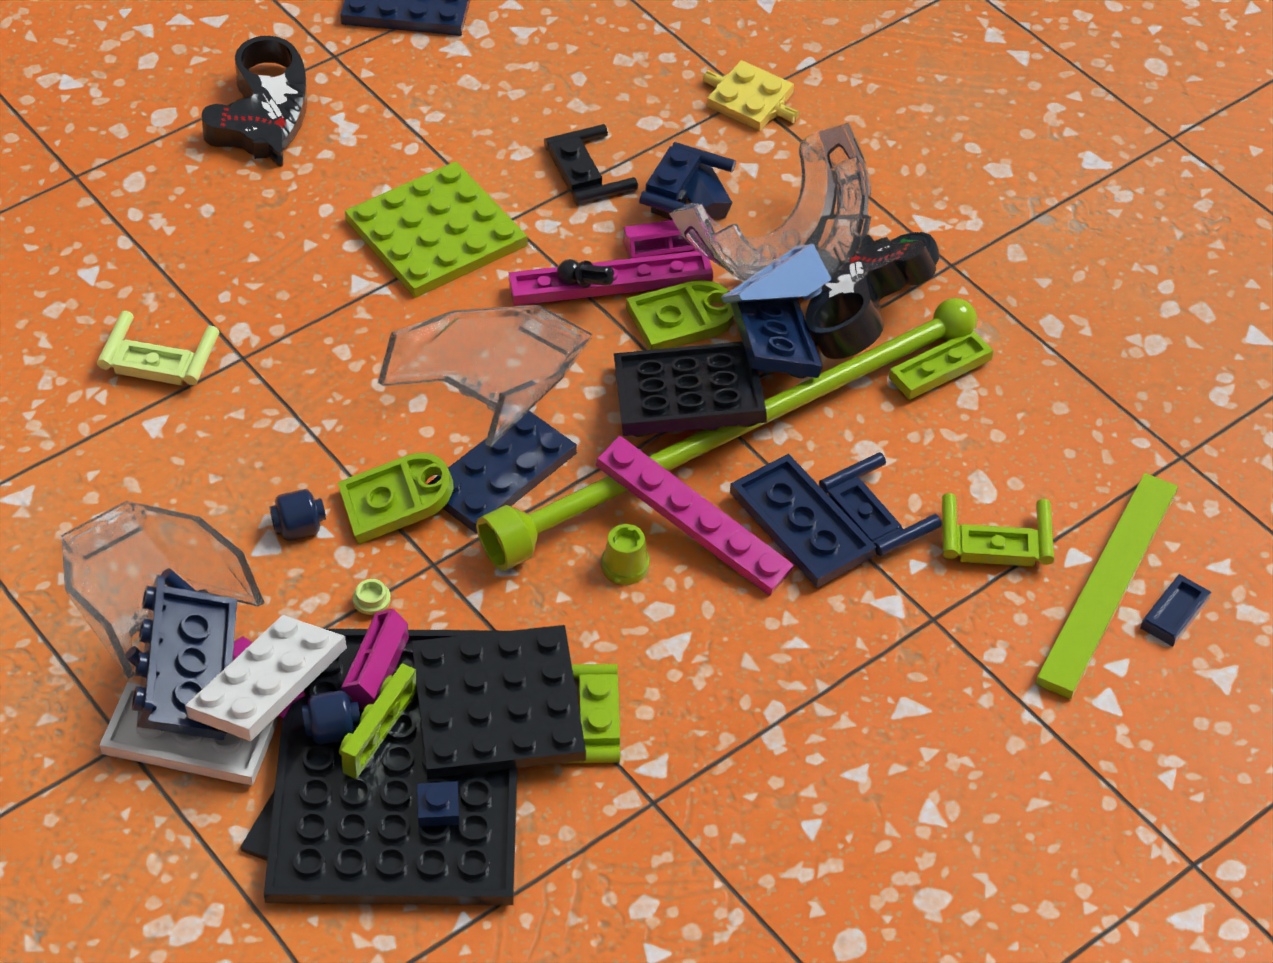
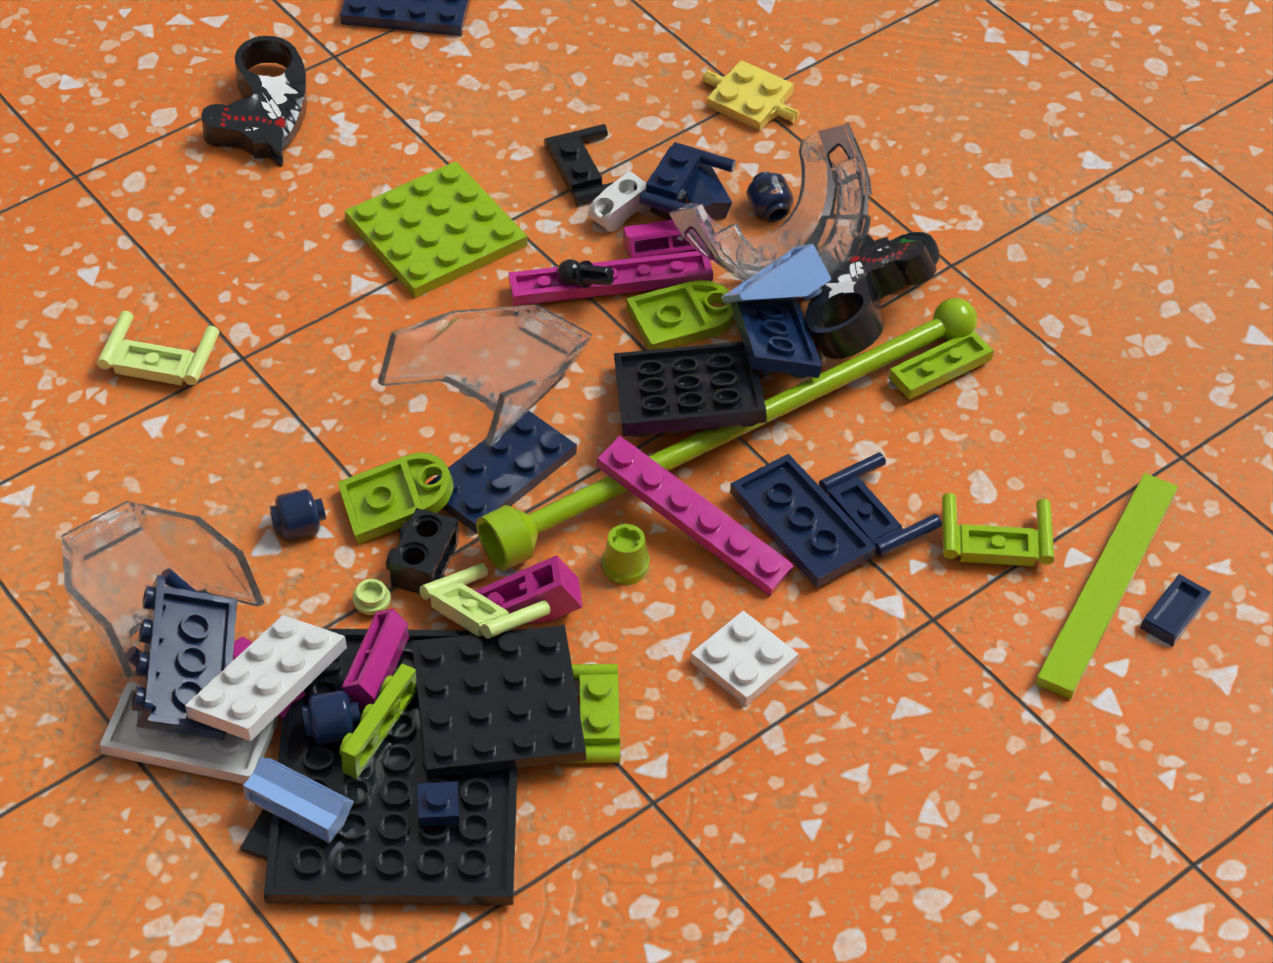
none -> light blue piece [243,758,354,843]
none -> black brick [386,508,459,594]
none -> yellowish green plate [420,563,550,639]
none -> dark pink slope [462,555,583,630]
none -> white leg [588,171,651,232]
none -> white plate [690,611,799,706]
none -> dark blue head [746,171,794,222]

